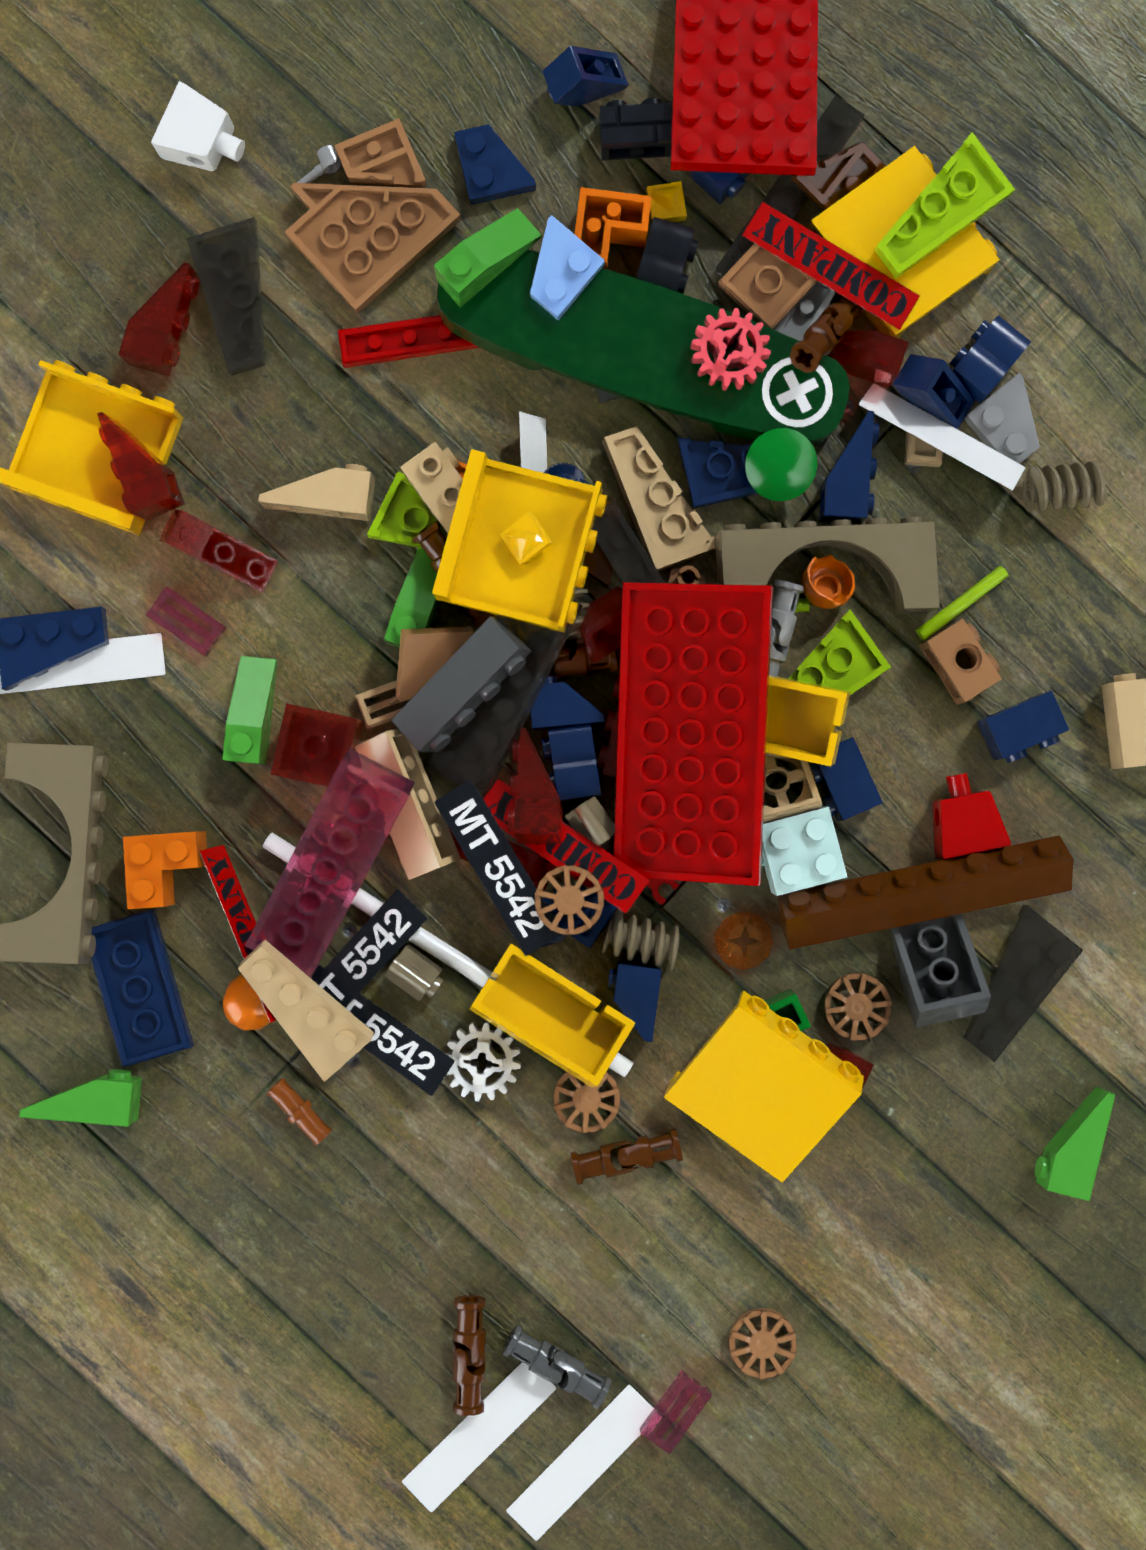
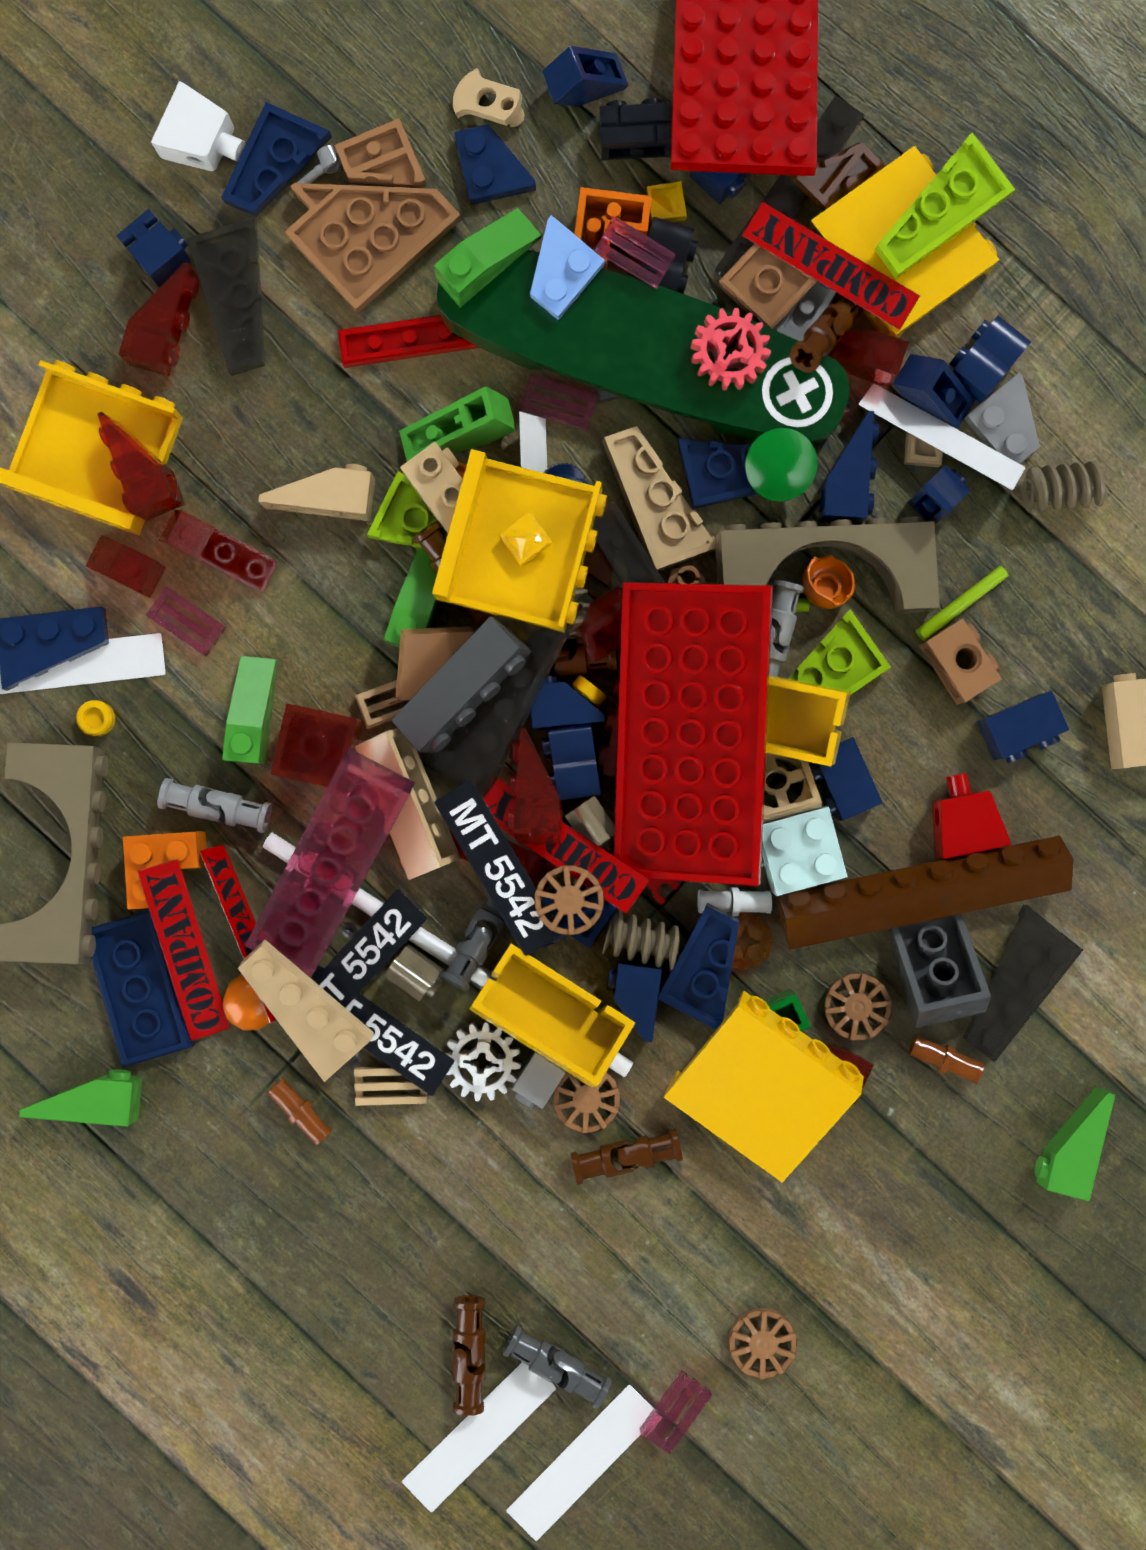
none -> yellow tile [76,700,116,736]
none -> clear red slope [86,535,166,598]
none -> dark blue brick [116,209,191,288]
none -> red sticker [137,859,231,1041]
none -> light grey piece [157,778,272,833]
none -> dark blue wing [221,102,332,217]
none -> tan tile [354,1067,428,1106]
none -> bright green slope [399,386,517,461]
none -> dark grey piece [440,896,506,992]
none -> tan piece [453,68,525,127]
none -> light grey brick [512,1051,566,1109]
none -> clear pink tile [520,374,598,431]
none -> yellow tile [572,675,607,707]
none -> clear pink tile [594,216,676,289]
none -> dark blue wing [658,903,740,1029]
none -> white pin [697,888,772,916]
none -> dark blue slope [907,465,971,524]
none -> dark orange pin [908,1034,985,1084]

